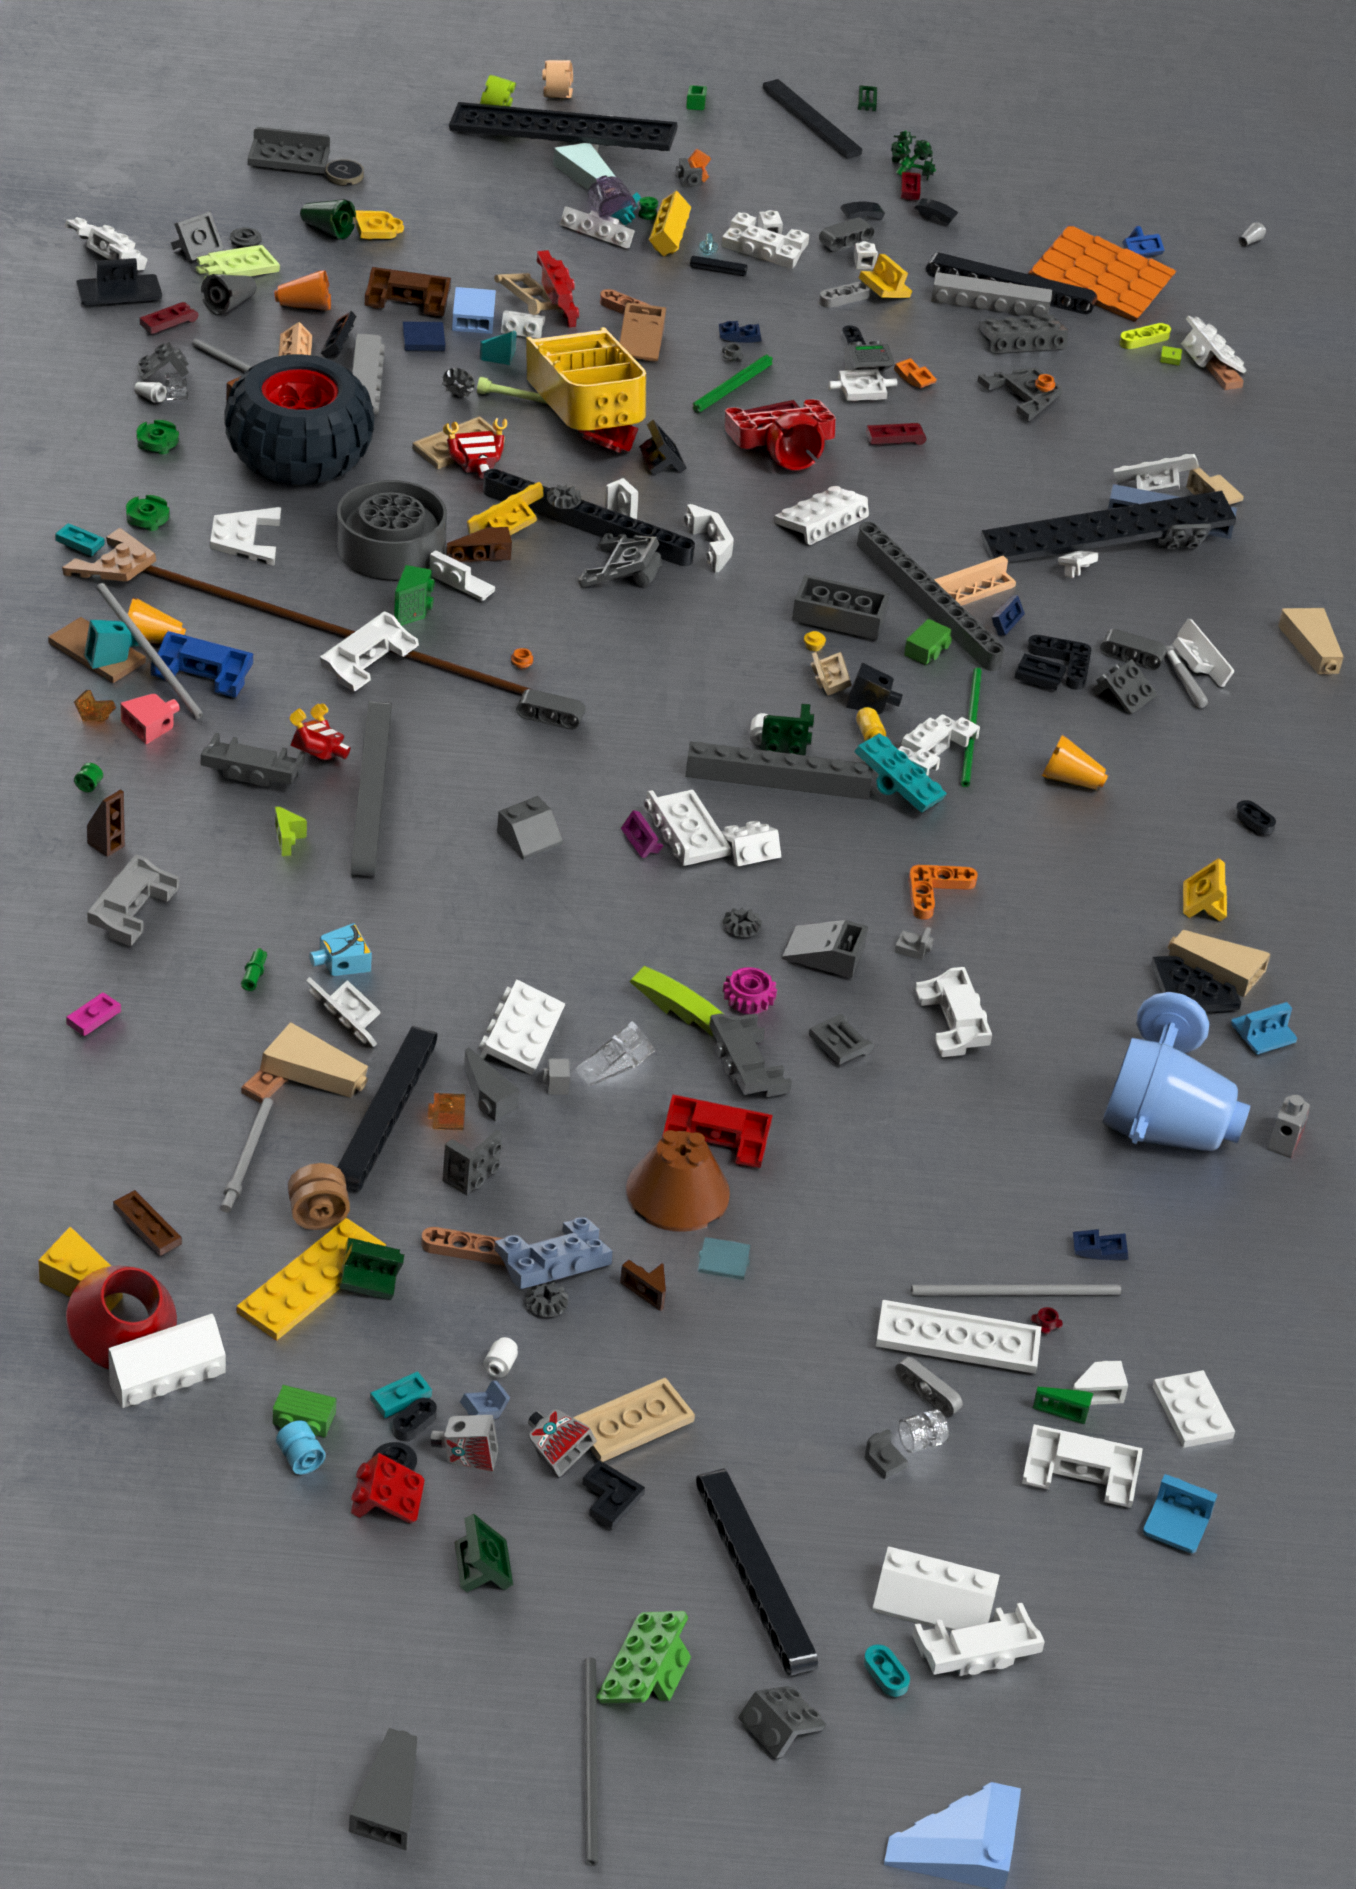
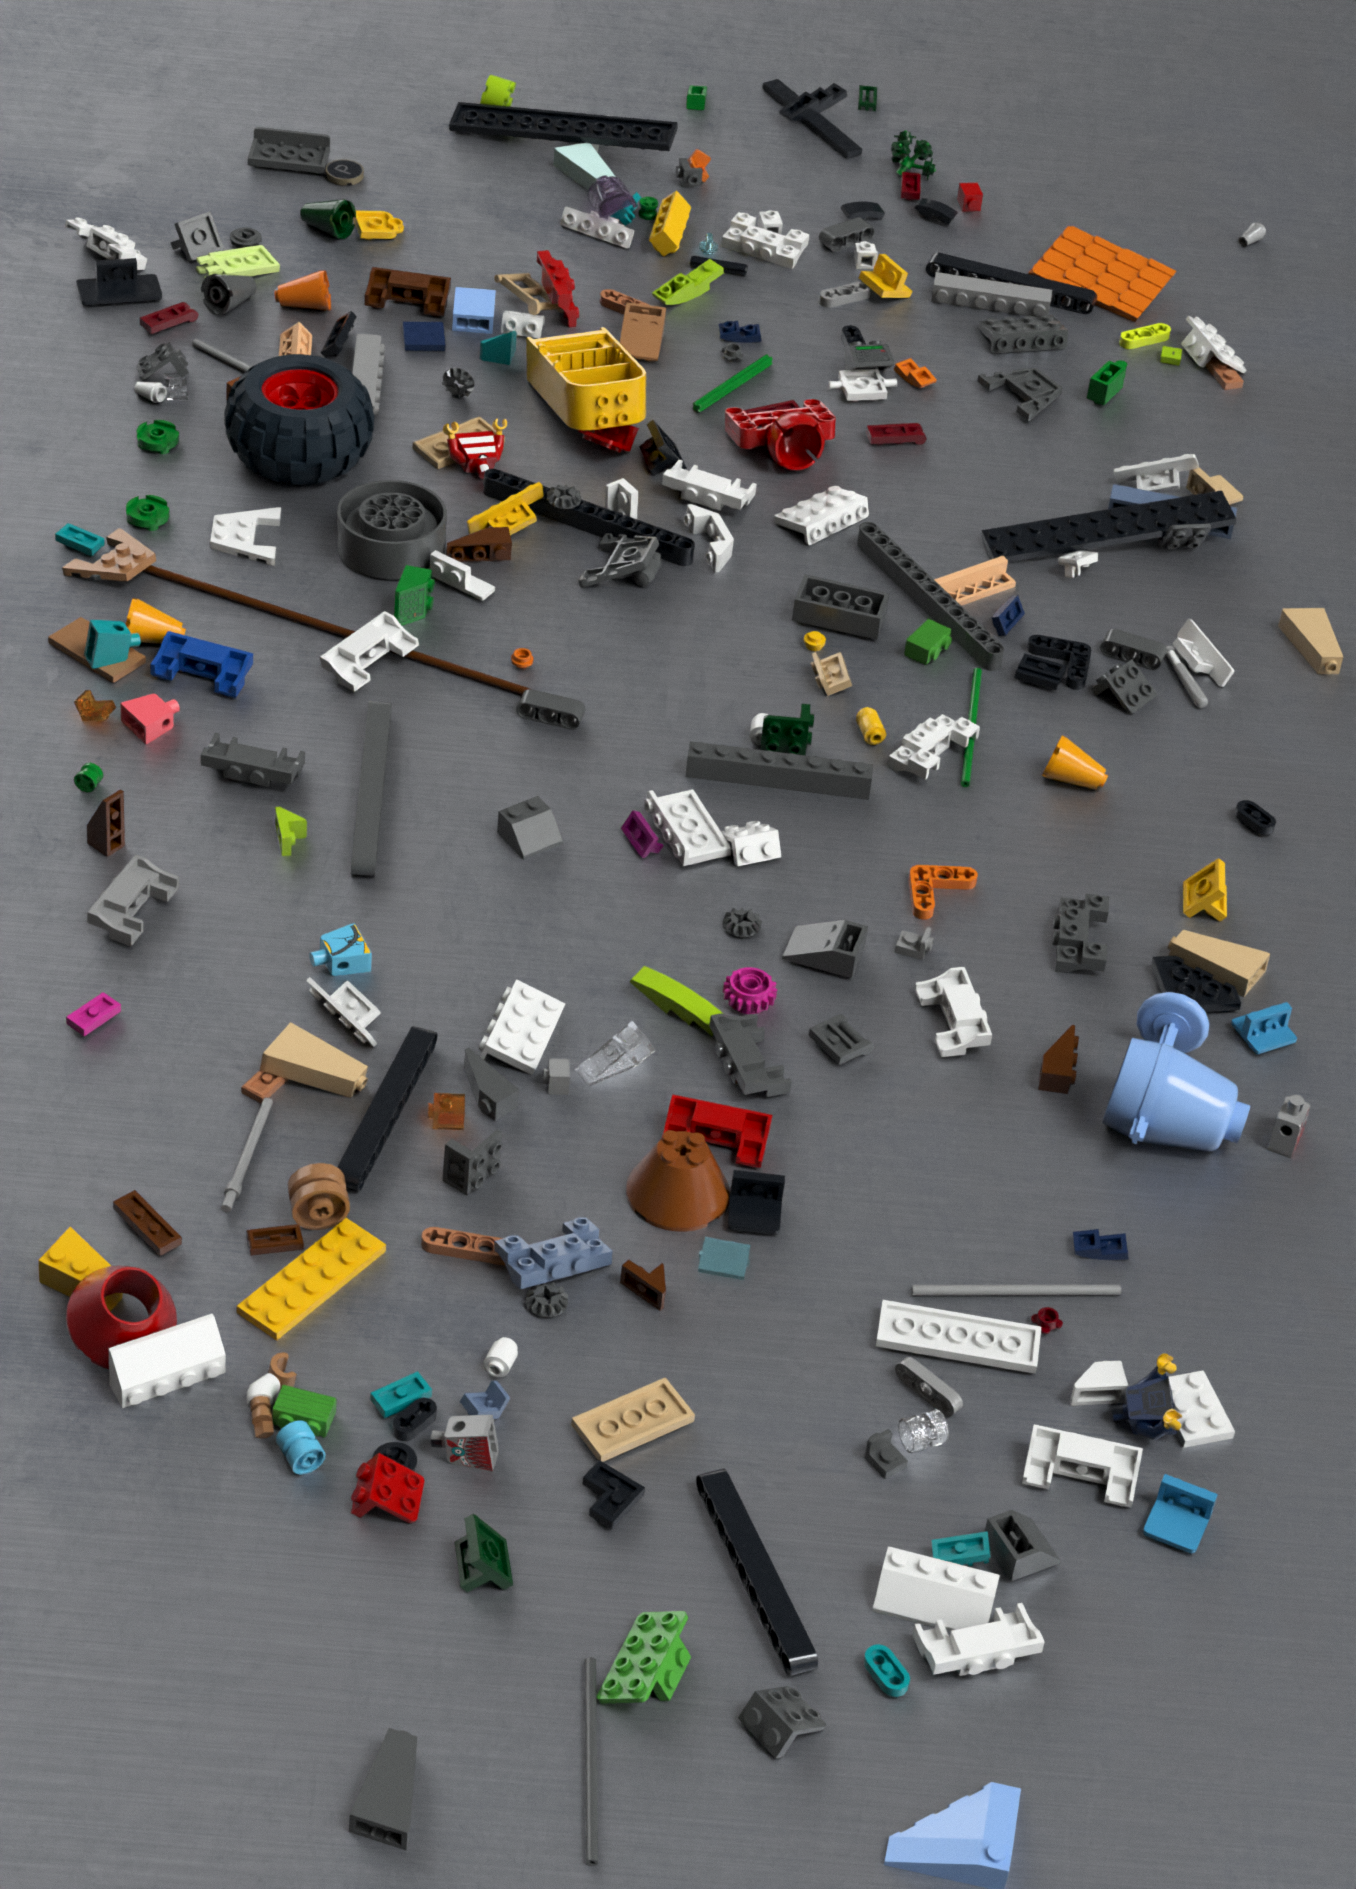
light grey piece [96,583,203,719] -> none
green axle [241,948,267,991] -> none
red torso [290,703,351,760] -> none
dark green bracket [339,1237,405,1300] -> none
yellowish green piece [477,377,548,404] -> none
torso [528,1409,597,1478] -> none
light nougat brick [542,60,573,98] -> none
black torso [846,663,903,714] -> none
teal plate [854,733,947,813] -> none
green slope [1032,1386,1094,1424] -> none
orange plate [1035,374,1055,392] -> none
blue plate [1122,226,1165,257] -> none
none -> reddish brown tile [246,1224,304,1256]
none -> medium nougat piece [246,1352,297,1439]
none -> lime slope [652,259,724,305]
none -> white bracket [662,460,757,510]
none -> black bracket [727,1170,785,1235]
none -> black slope [779,83,847,122]
none -> teal plate [932,1531,991,1566]
none -> red brick [957,182,983,212]
none -> dark grey slope [985,1510,1060,1581]
none -> reddish brown slope [1038,1025,1079,1094]
none -> dark grey bracket [1052,893,1109,973]
none -> green brick [1086,360,1128,405]
none -> torso [1112,1353,1182,1440]

